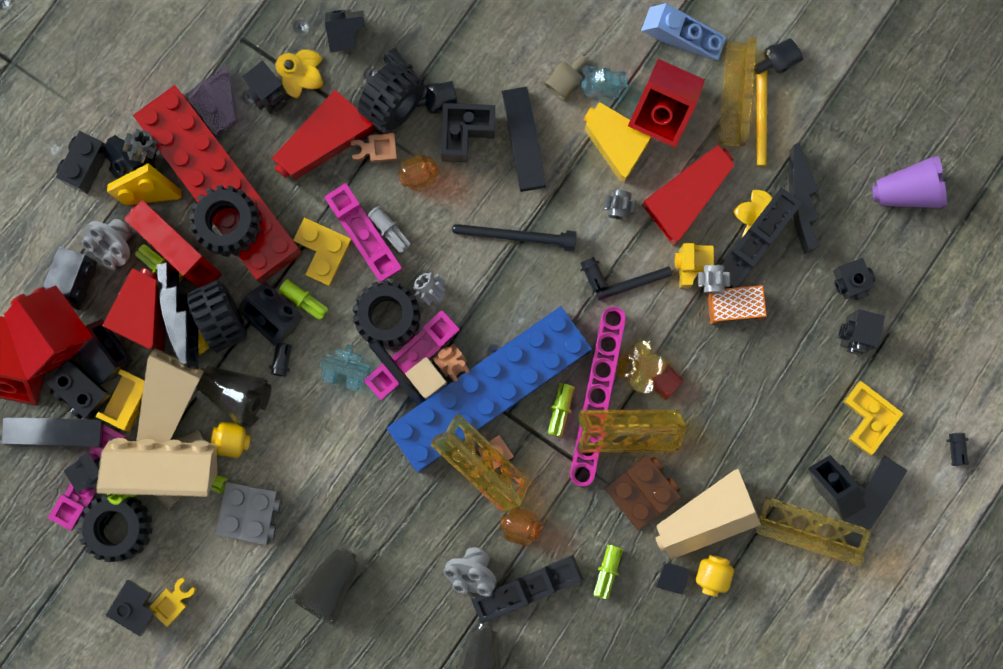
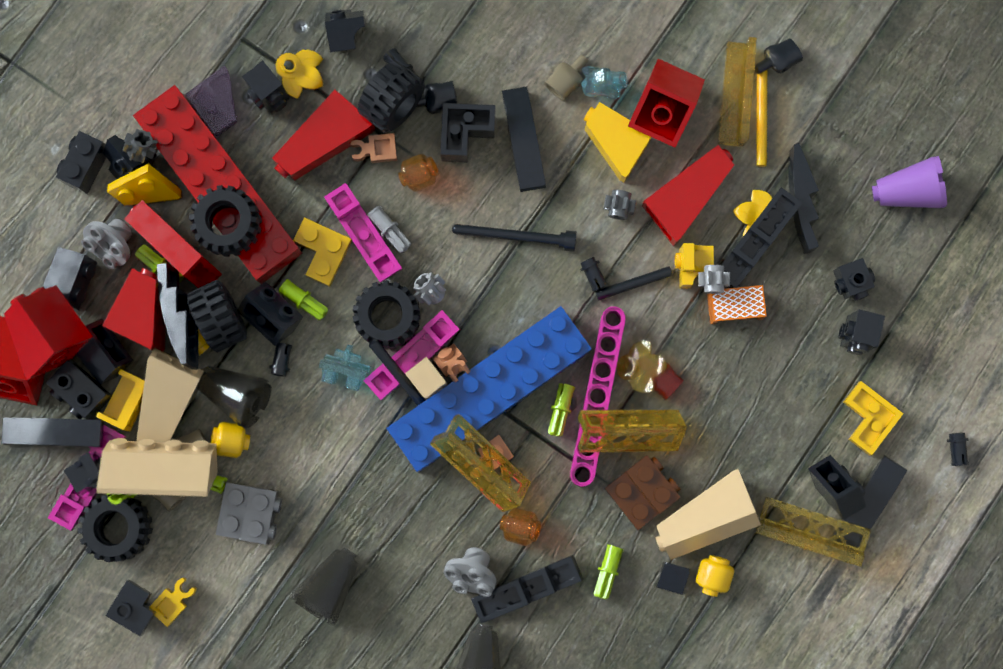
light blue slope [641,3,726,61] -> none

